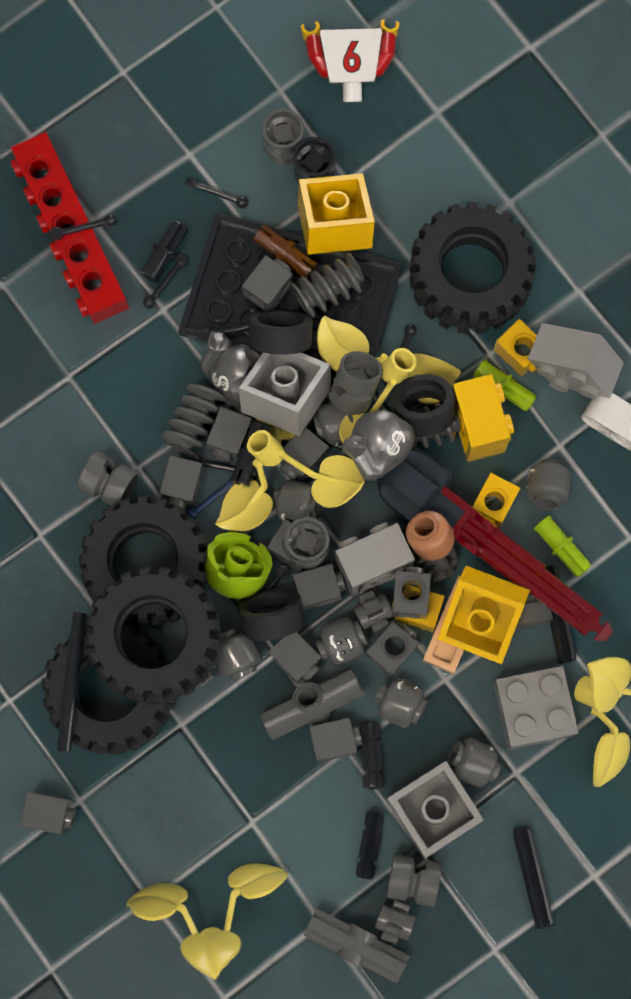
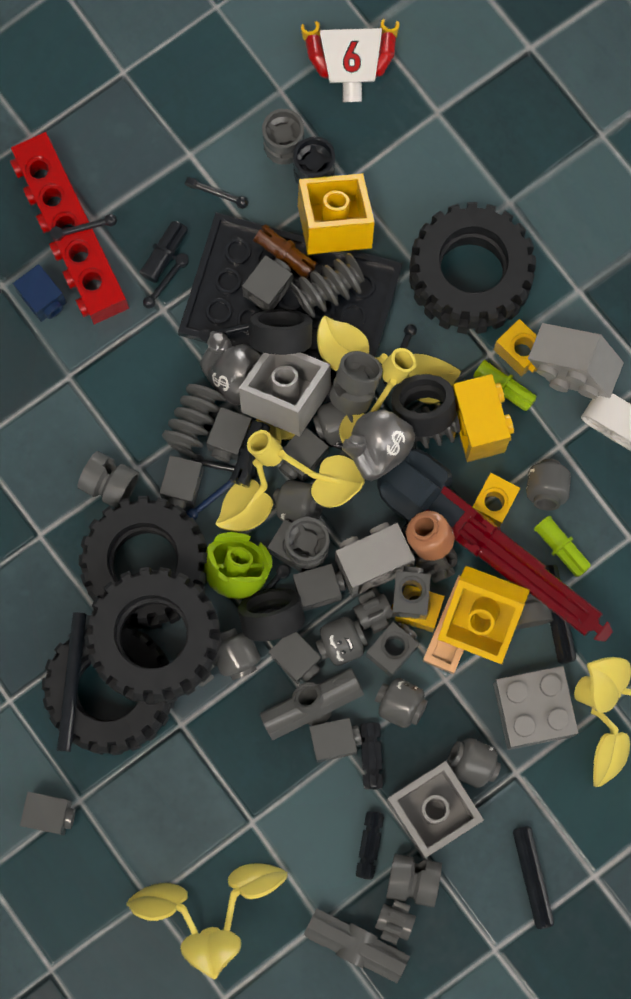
none -> dark blue brick [13,264,67,322]

